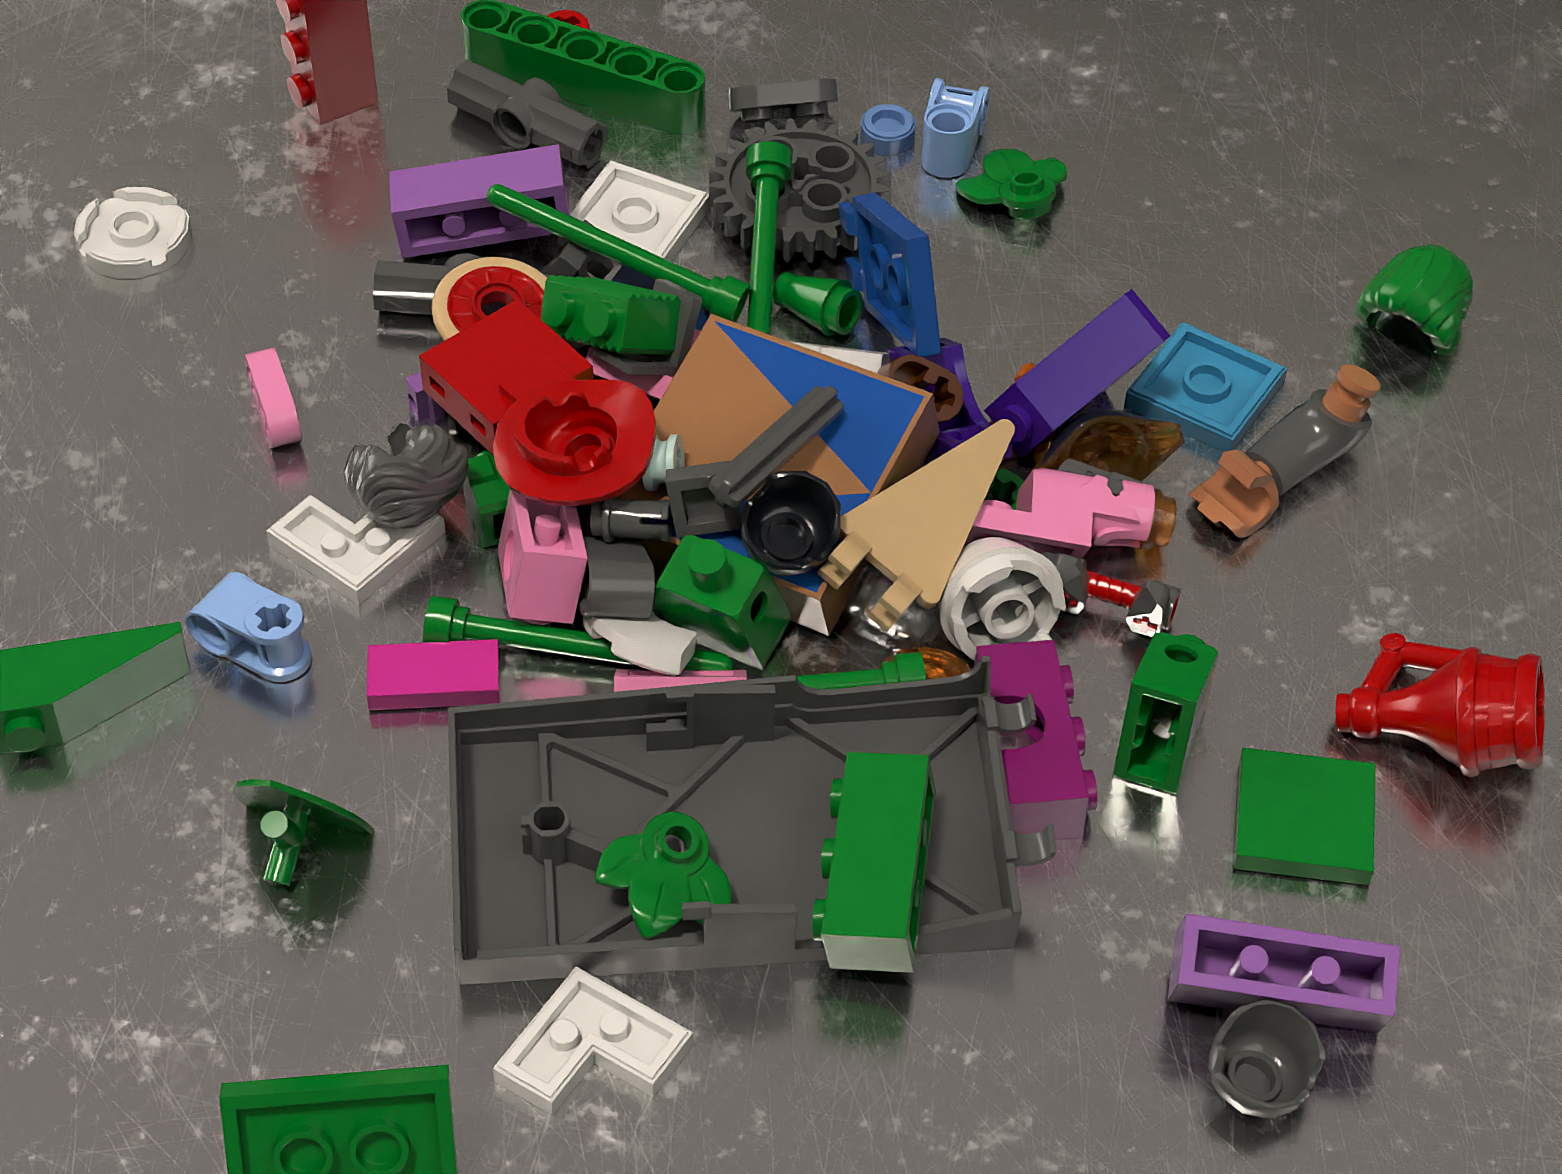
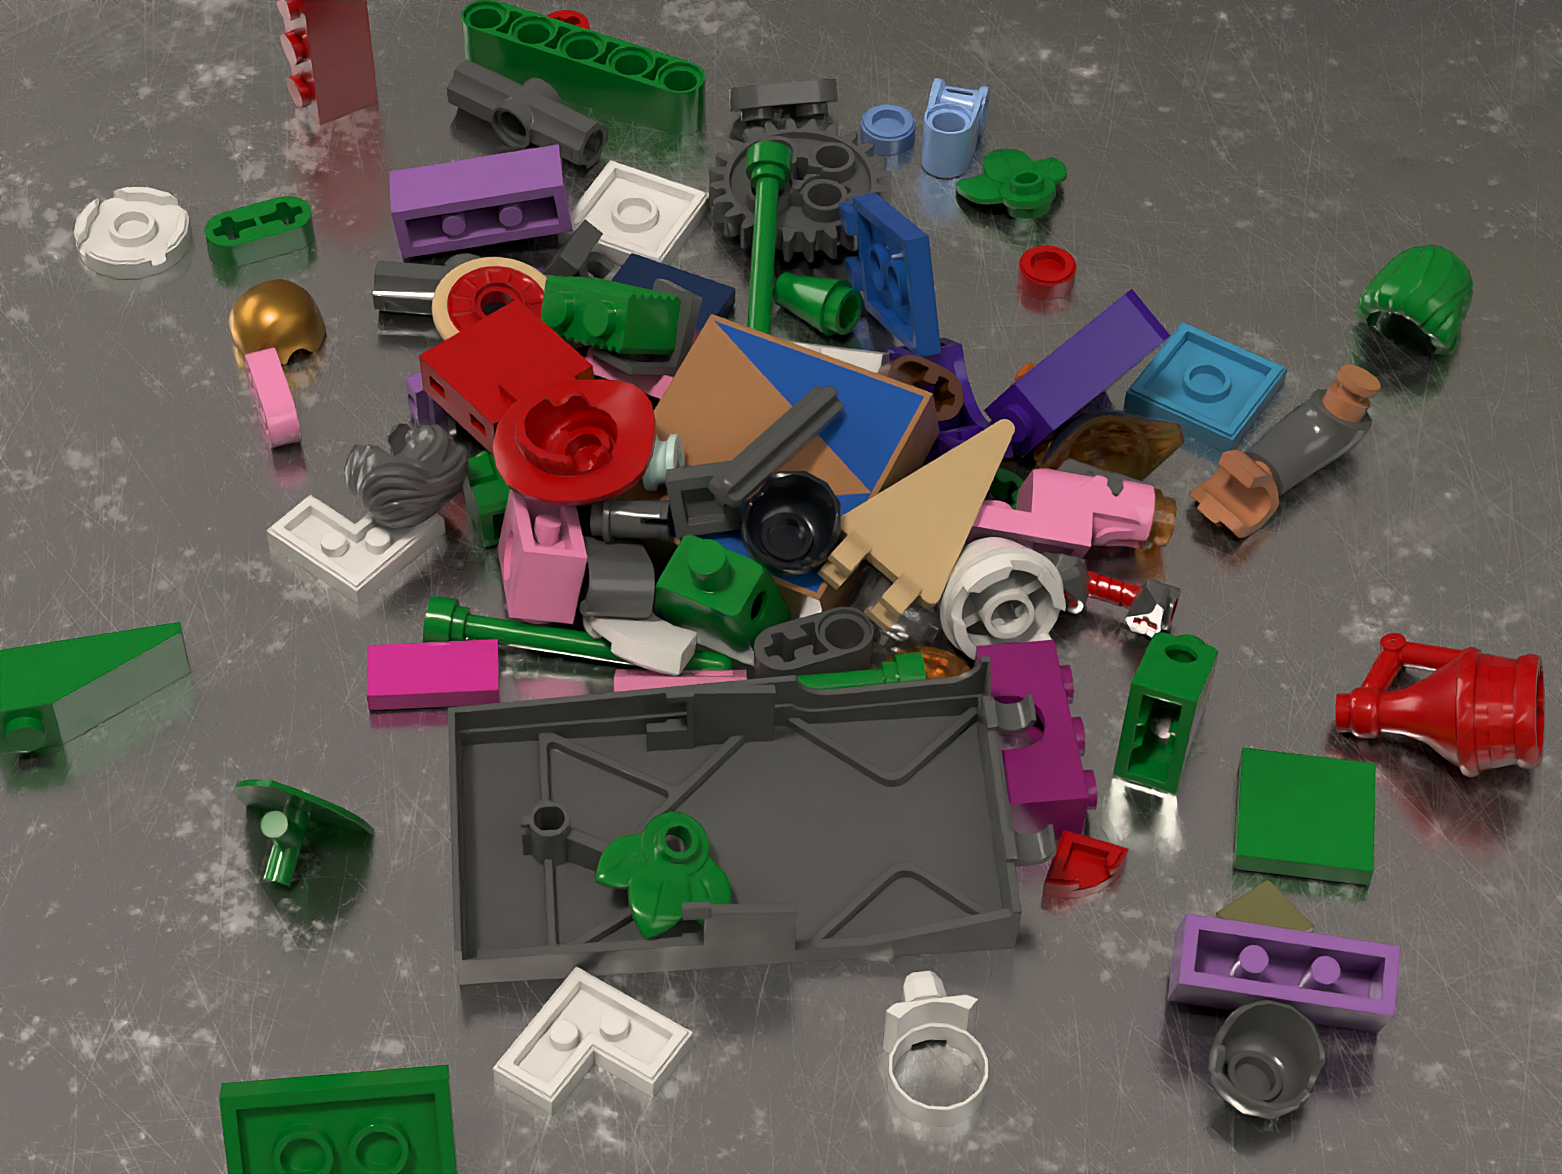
light blue piece [185,571,312,682] -> none
green piece [486,184,751,322] -> none
green brick [812,752,936,973] -> none
none -> green beam [204,196,314,267]
none -> pearl gold hair [228,279,326,364]
none -> dark grey beam [754,607,874,679]
none -> white piece [883,970,988,1127]
none -> red tile [1017,245,1077,300]
none -> red tile [1042,829,1129,899]
none -> olive tile [1215,880,1315,933]

